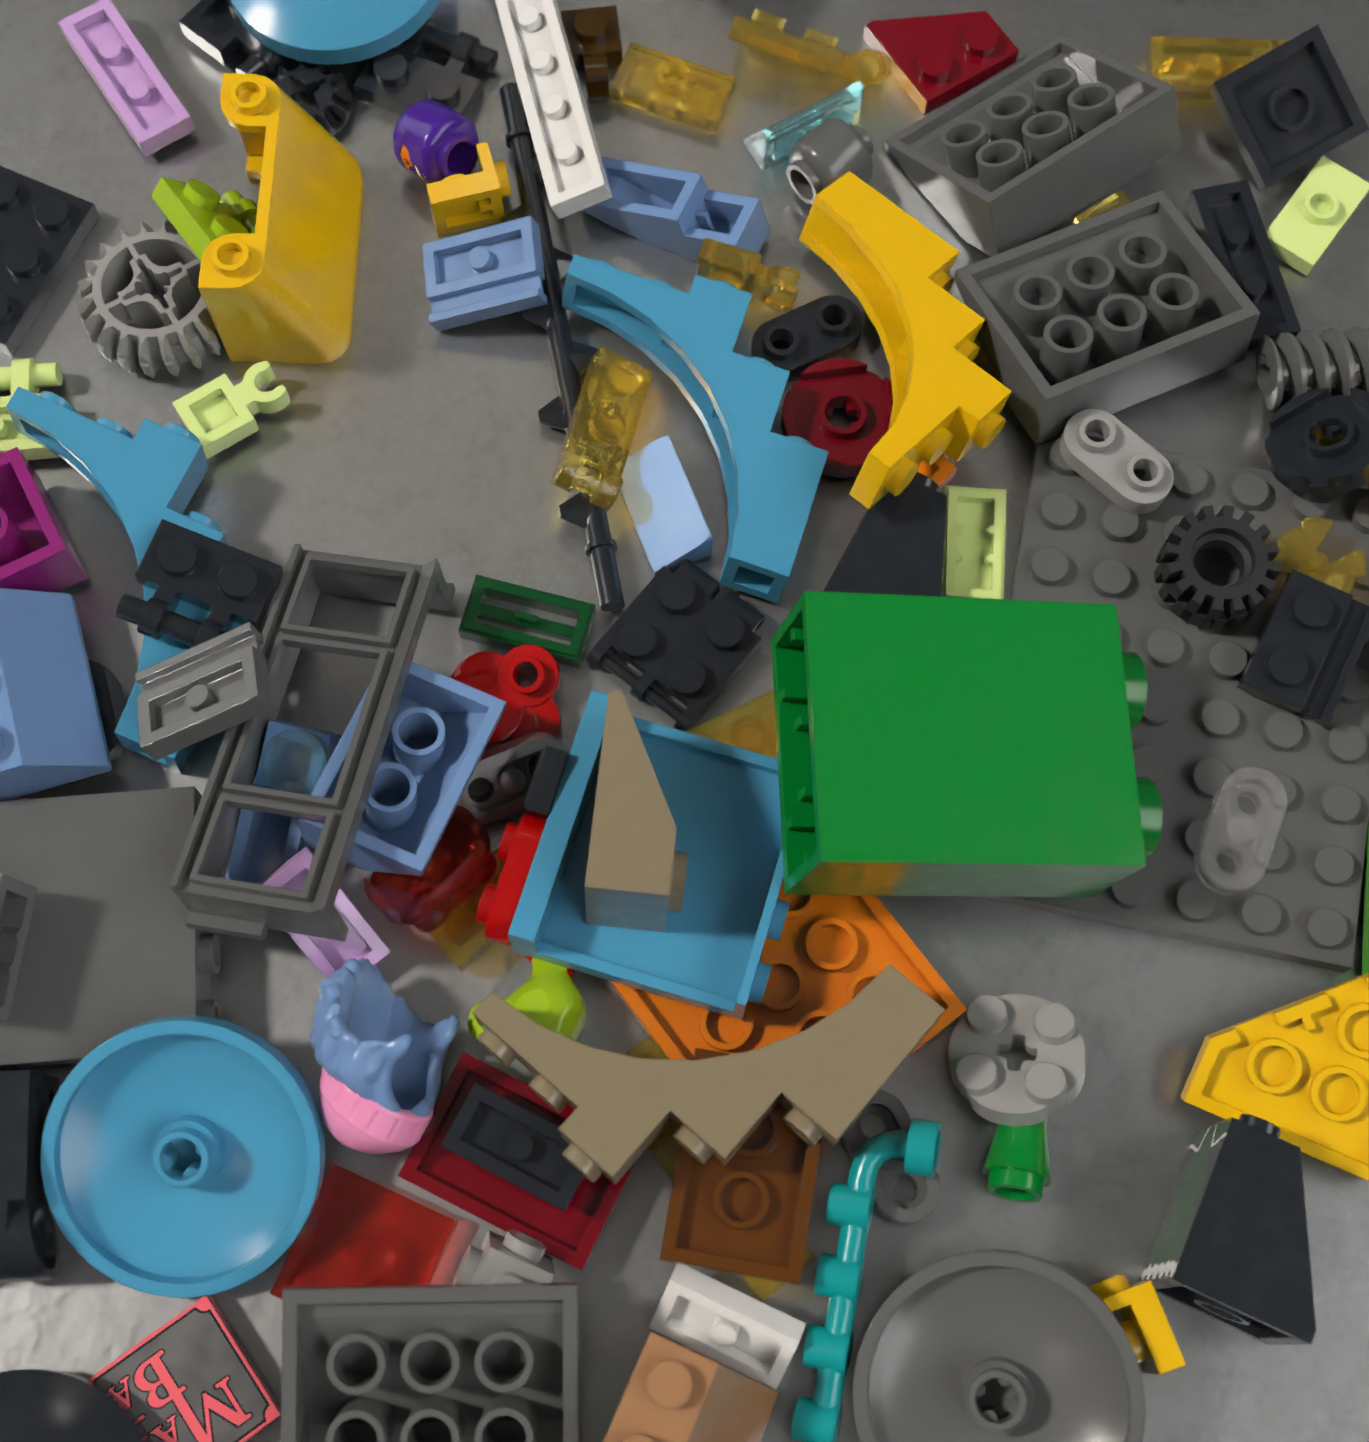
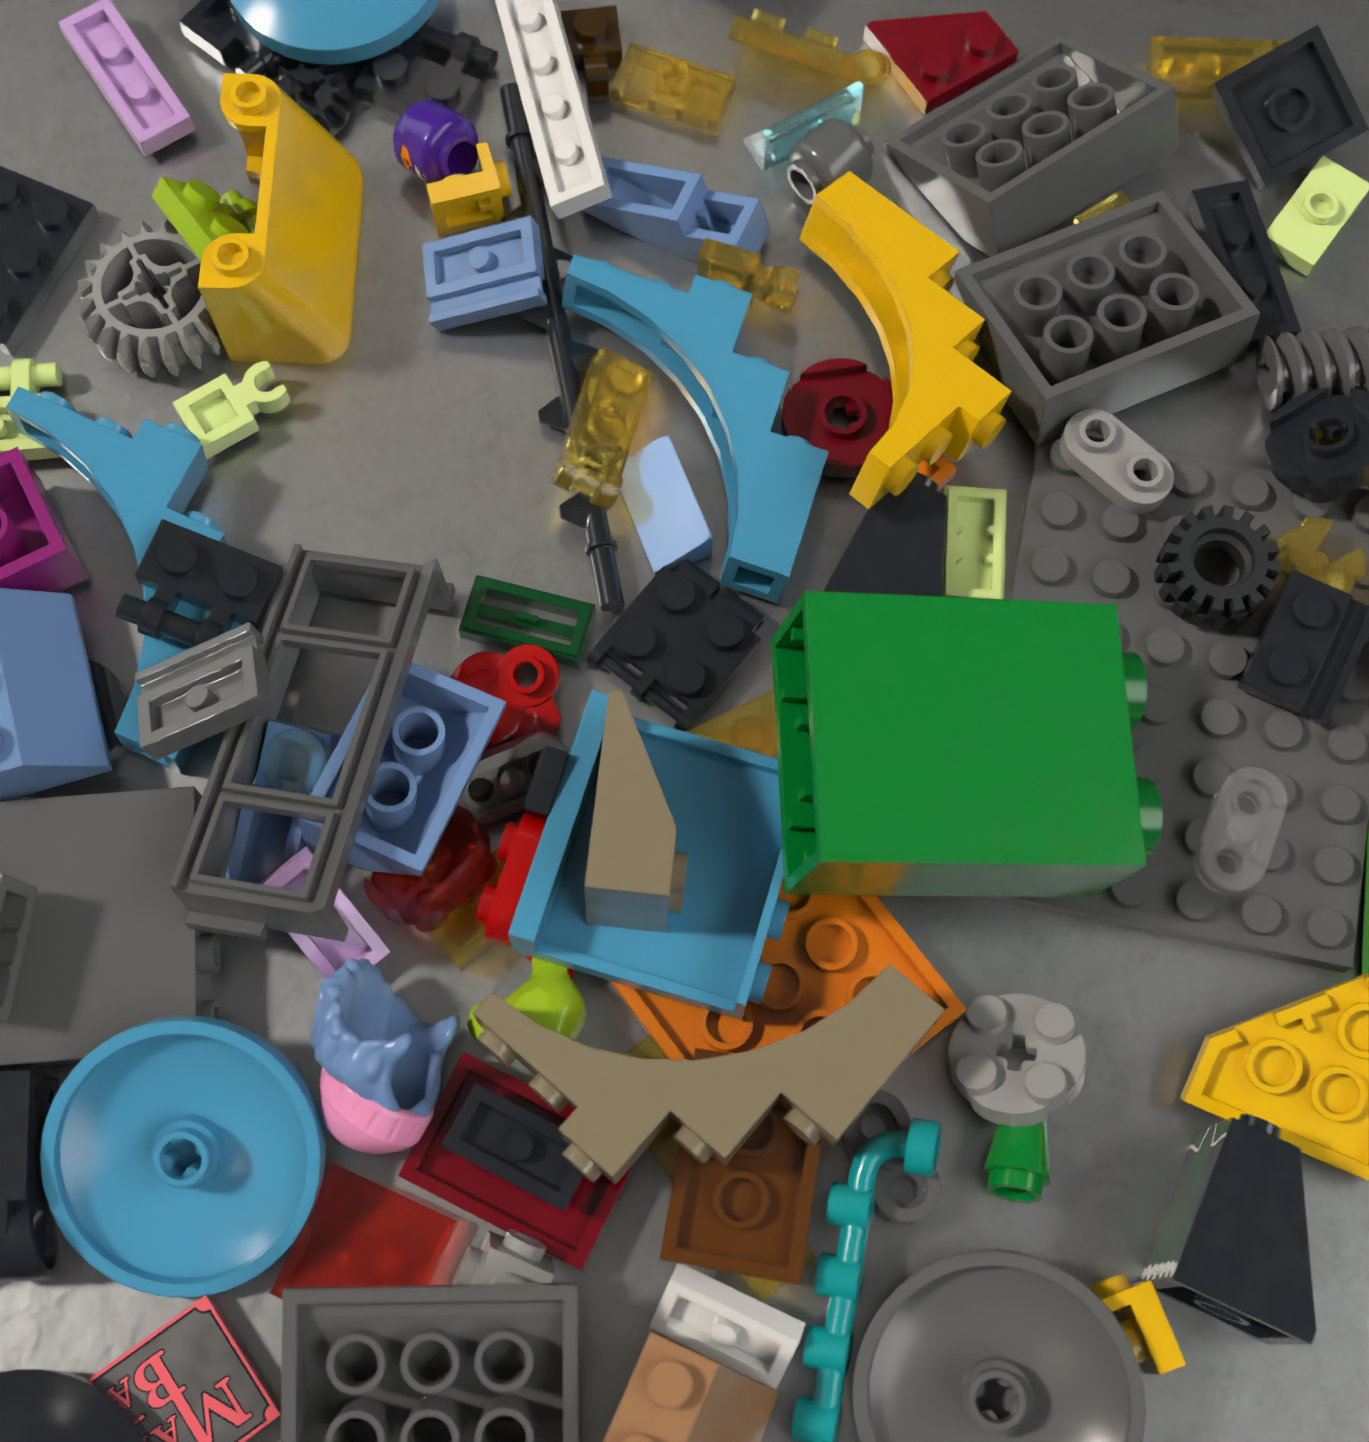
black plate [750,295,863,382] -> none

